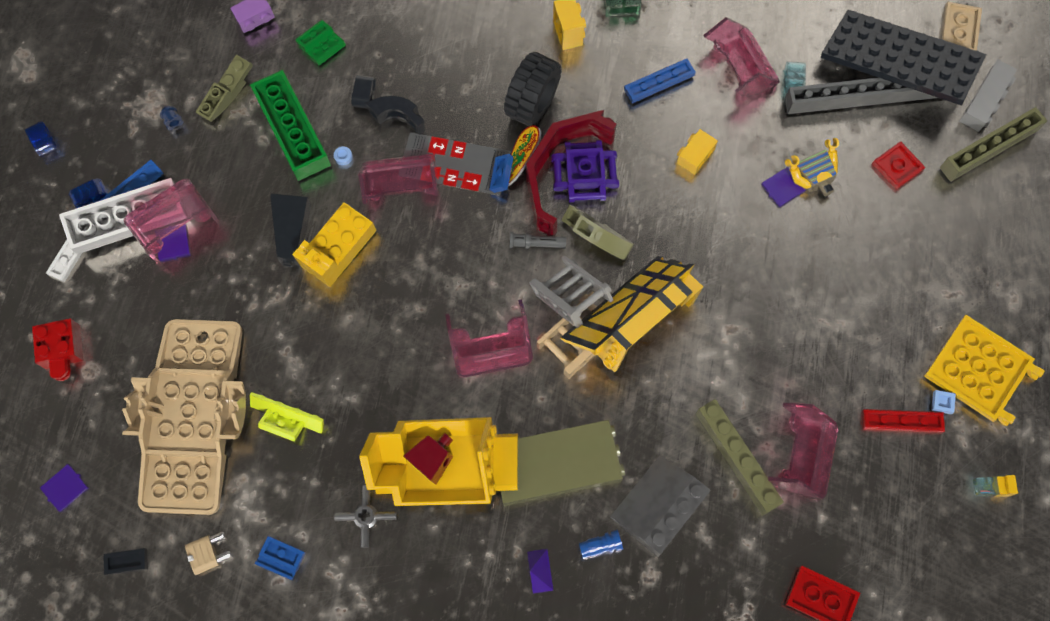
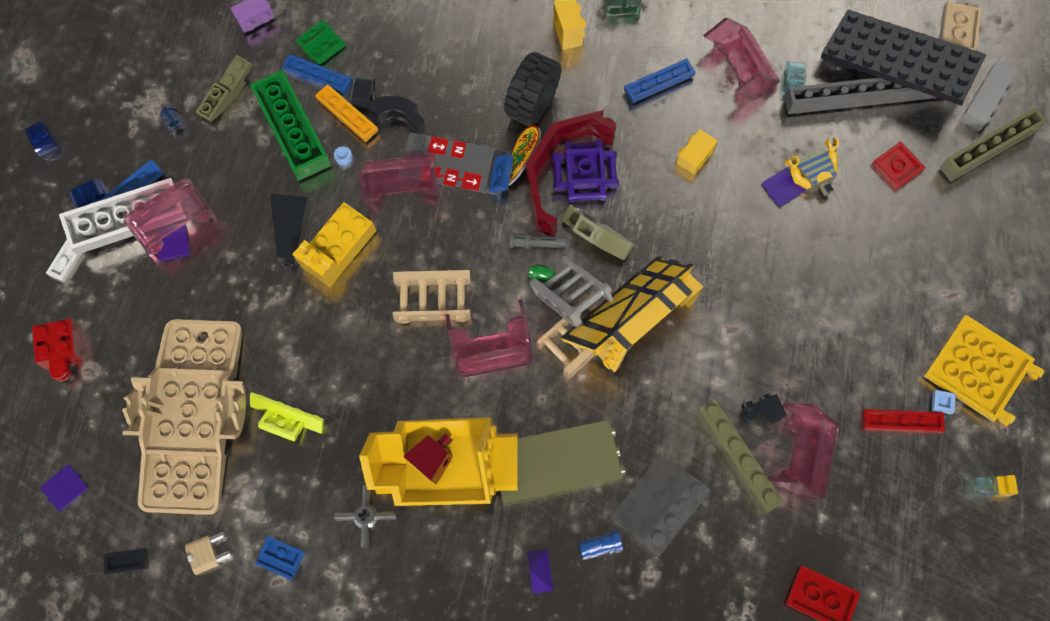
none -> blue tile [281,54,353,95]
none -> light orange plate [315,84,378,143]
none -> tan fence [393,270,471,324]
none -> green plant [527,264,562,283]
none -> black brick [741,393,787,427]

